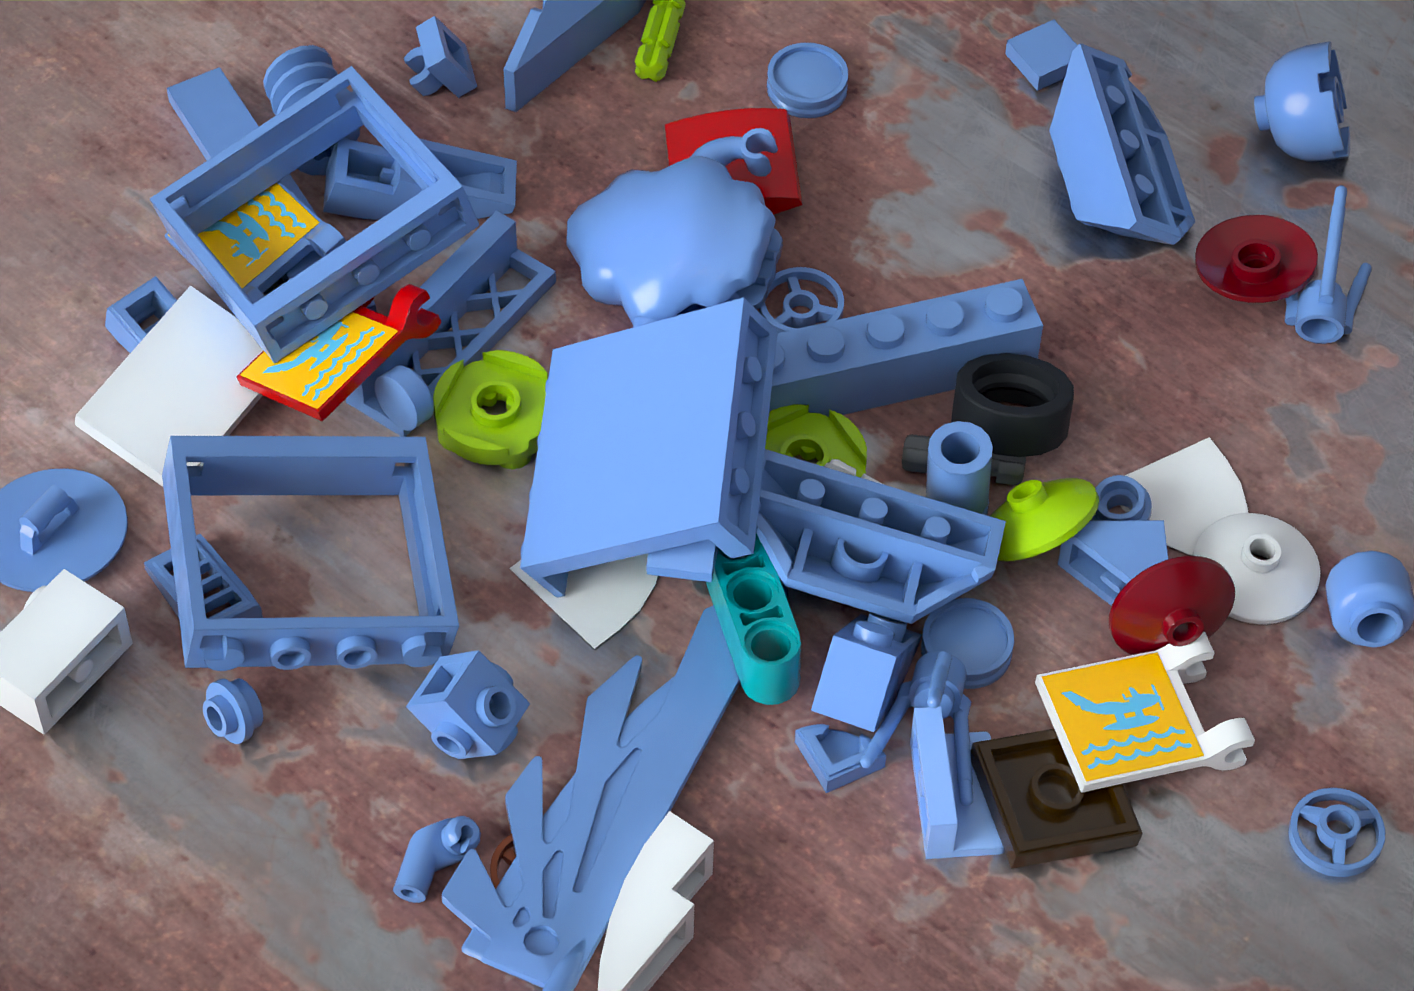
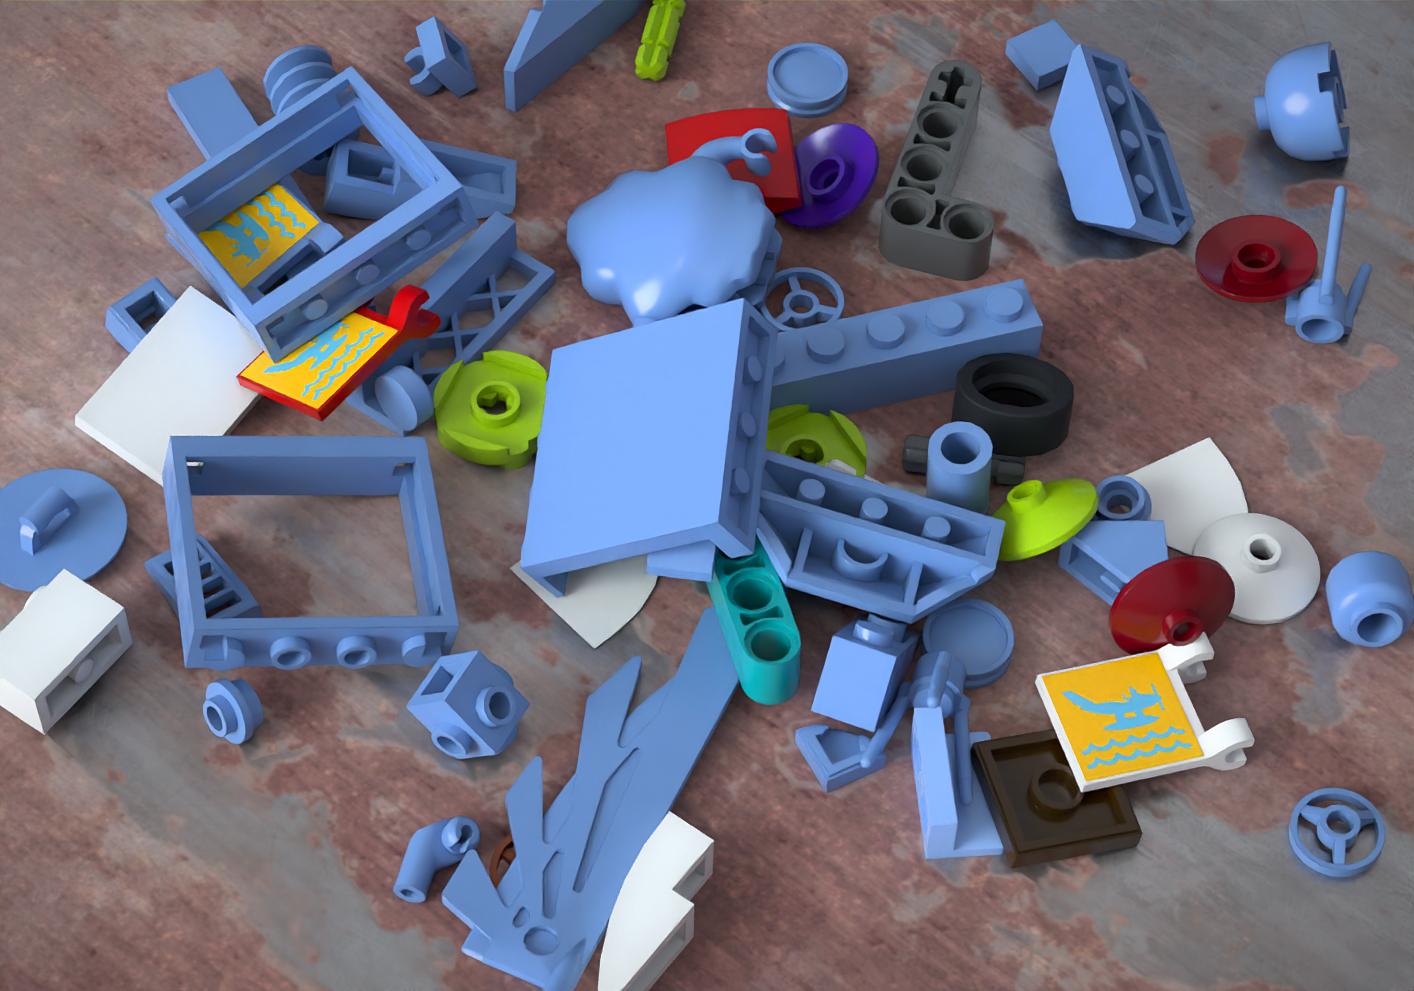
none -> dark purple dish [780,123,879,230]
none -> dark grey beam [878,60,994,281]

